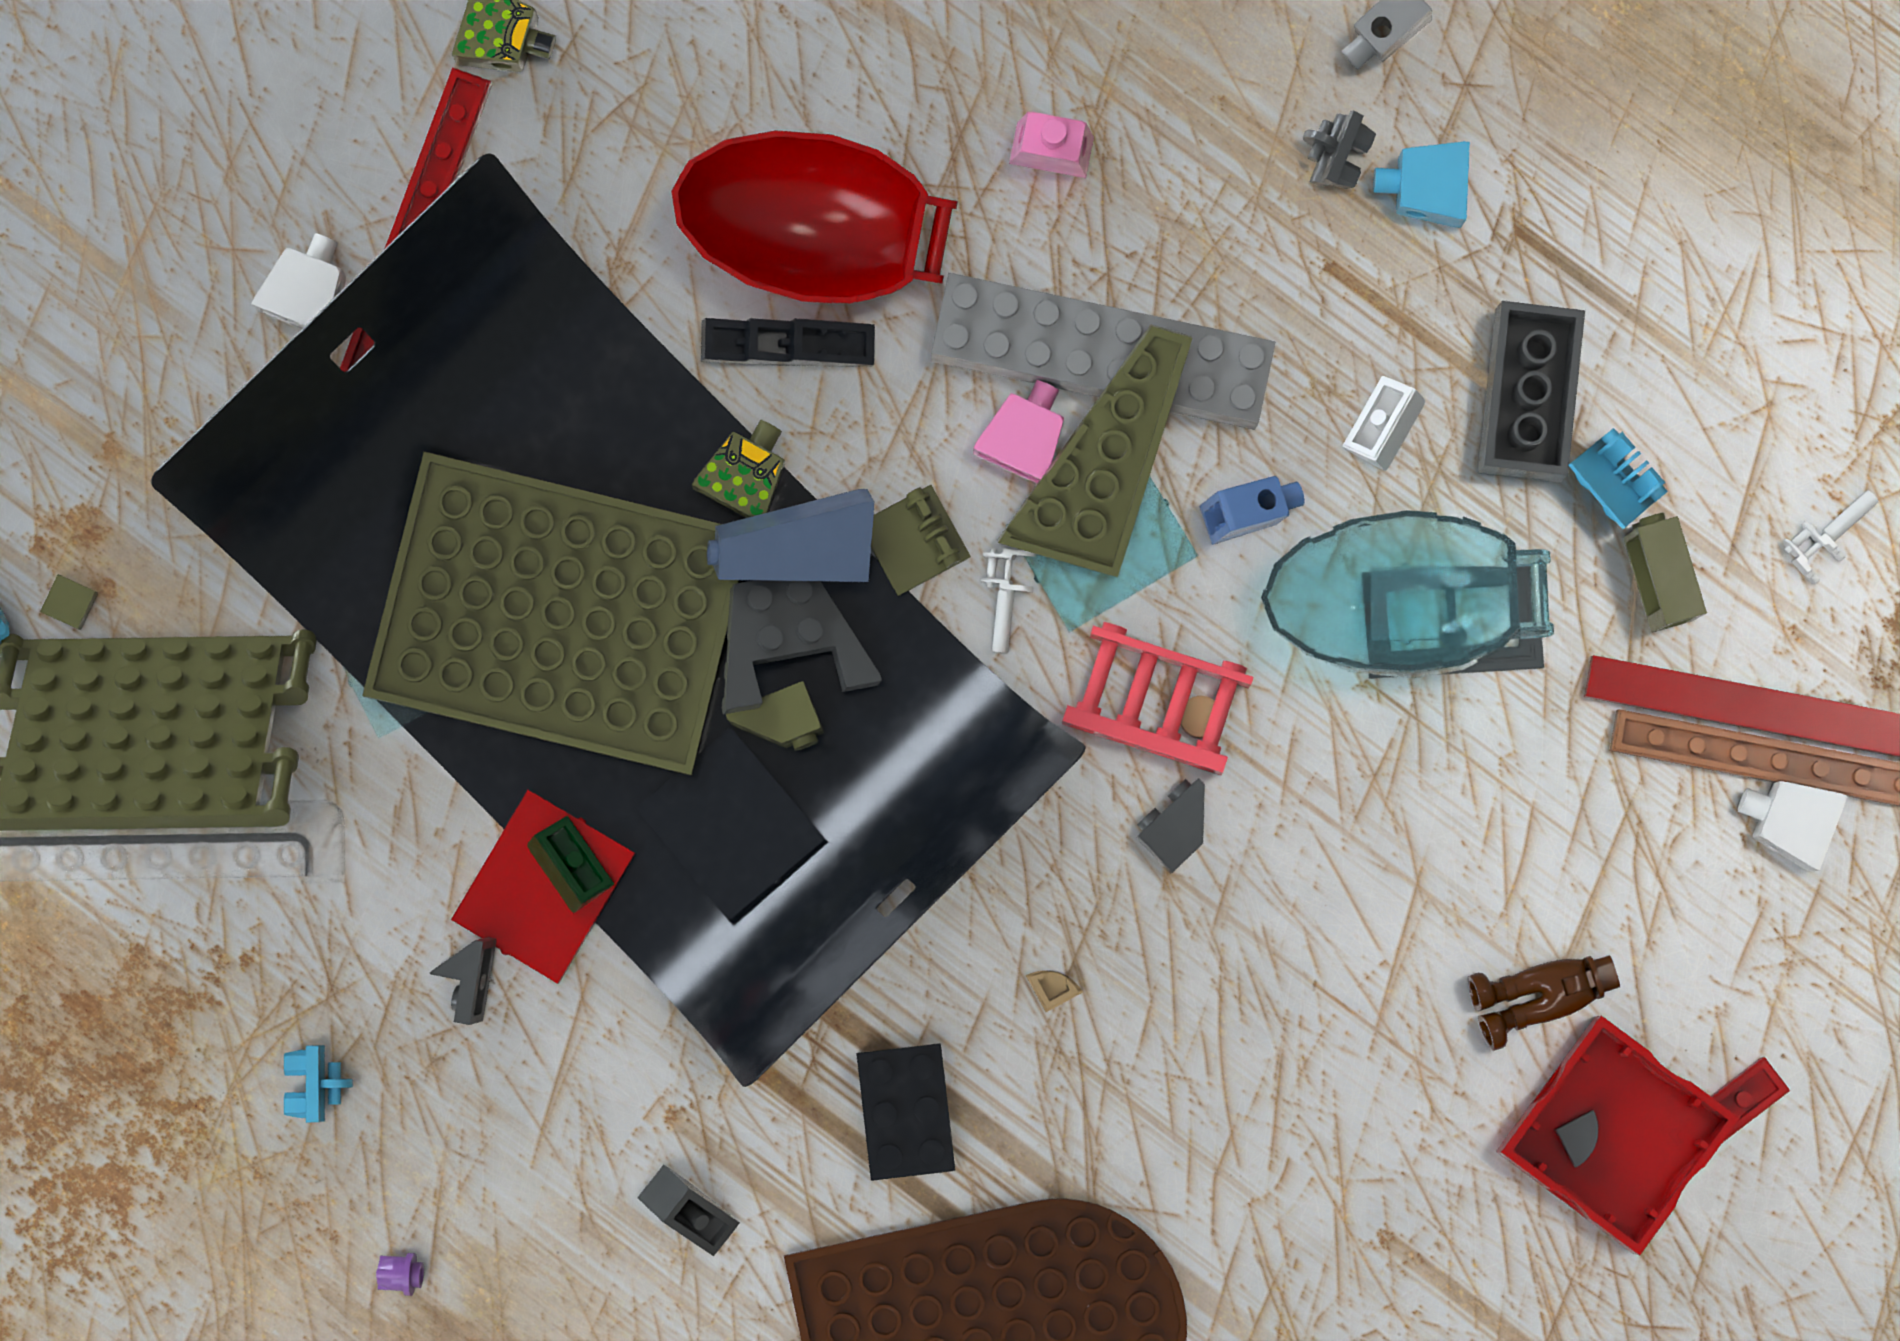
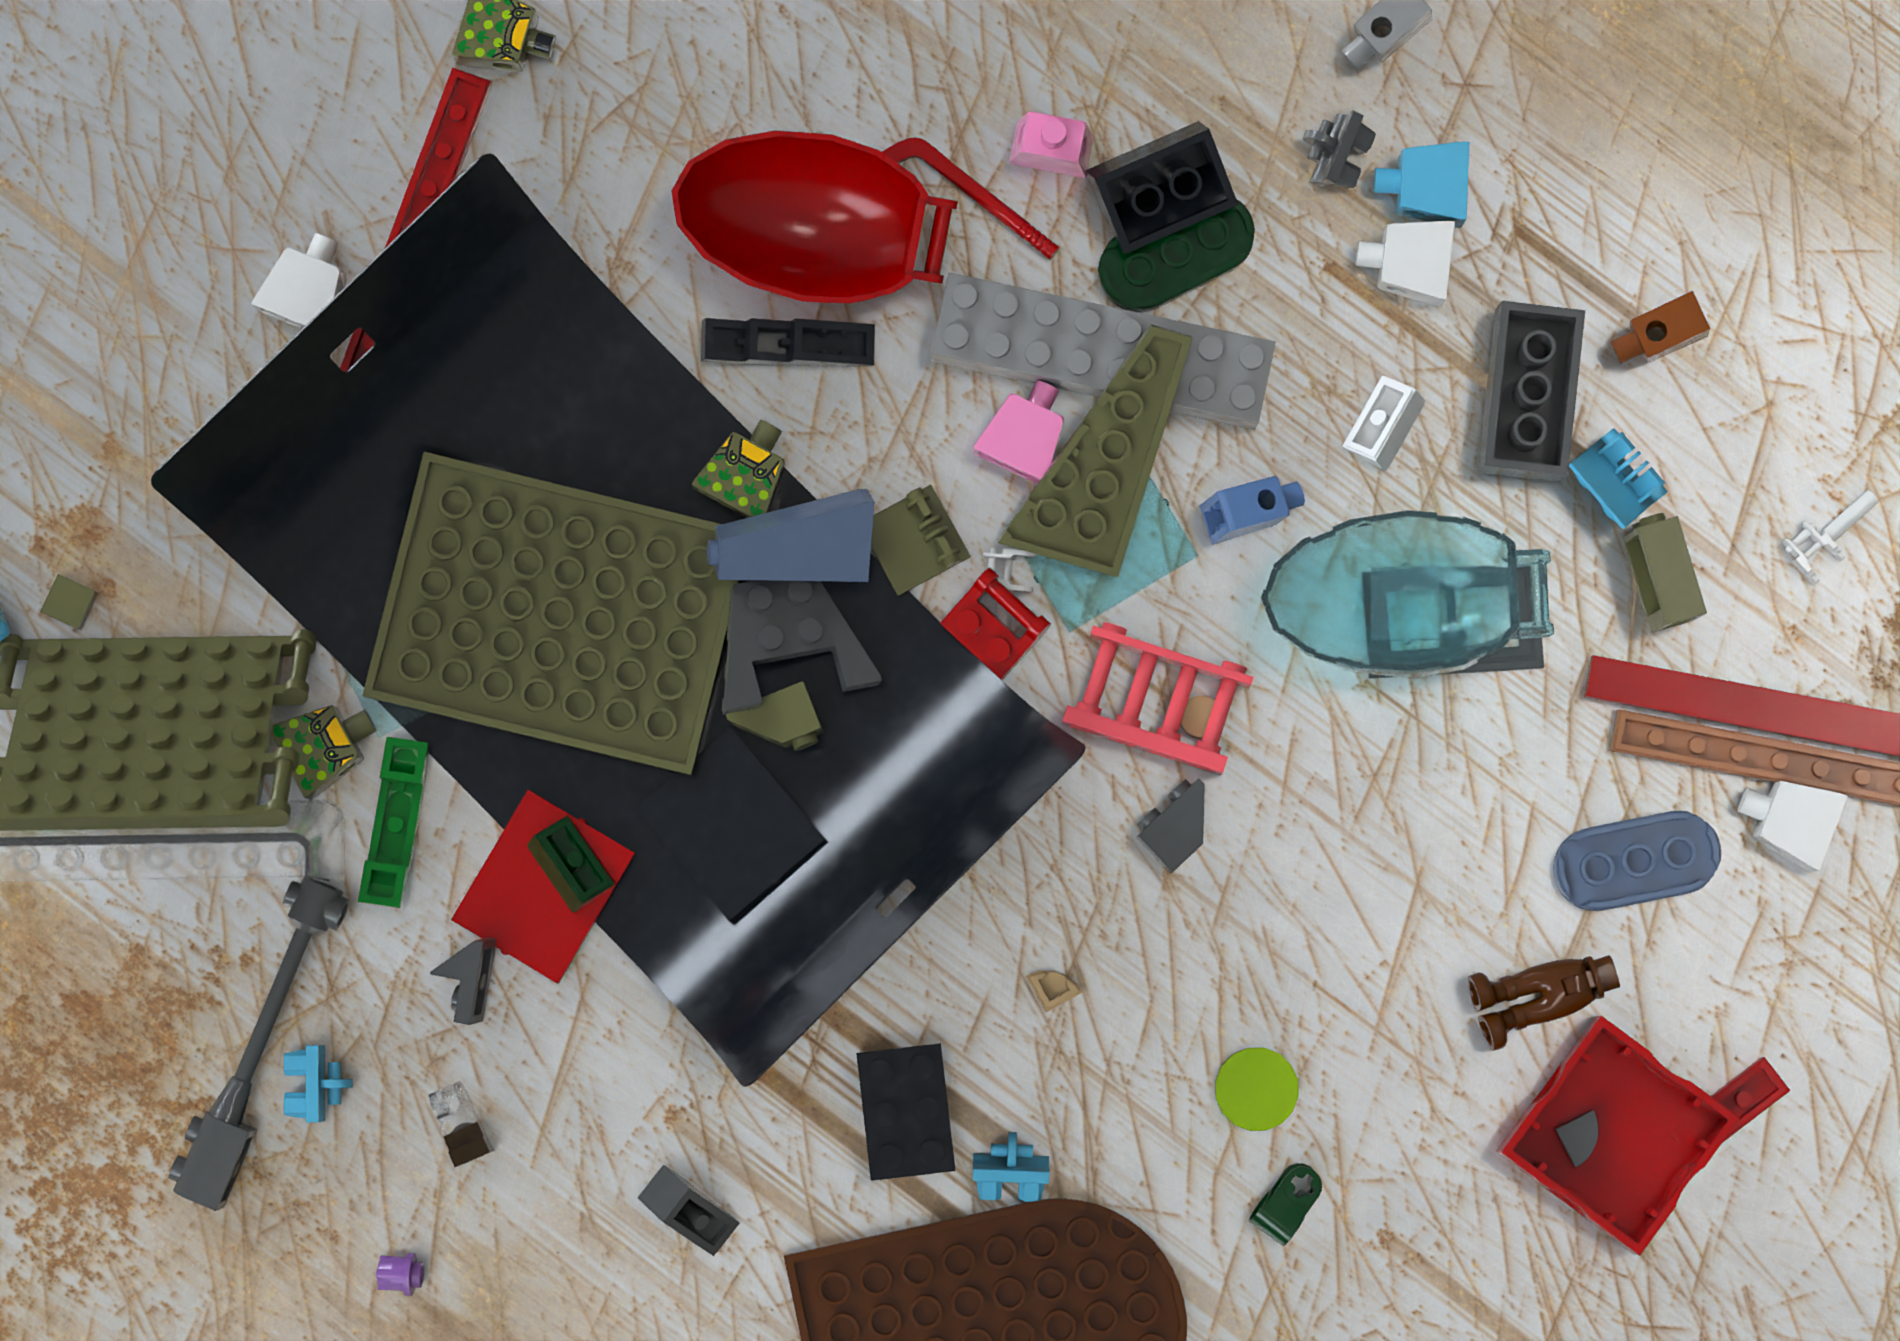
none -> dark grey bar [168,876,350,1211]
none -> olive torso [271,705,377,800]
none -> green slope [358,737,429,909]
none -> leg [428,1081,495,1167]
none -> red piece [882,137,1060,260]
none -> red plate [940,568,1051,680]
none -> medium azure hips [973,1132,1050,1202]
none -> black slope [1085,121,1238,254]
none -> dark green tile [1098,199,1255,312]
none -> lime tile [1215,1047,1299,1131]
none -> dark green piece [1248,1163,1322,1246]
none -> white torso [1356,221,1455,306]
none -> sand blue tile [1553,811,1721,911]
none -> dark orange torso [1610,291,1710,364]

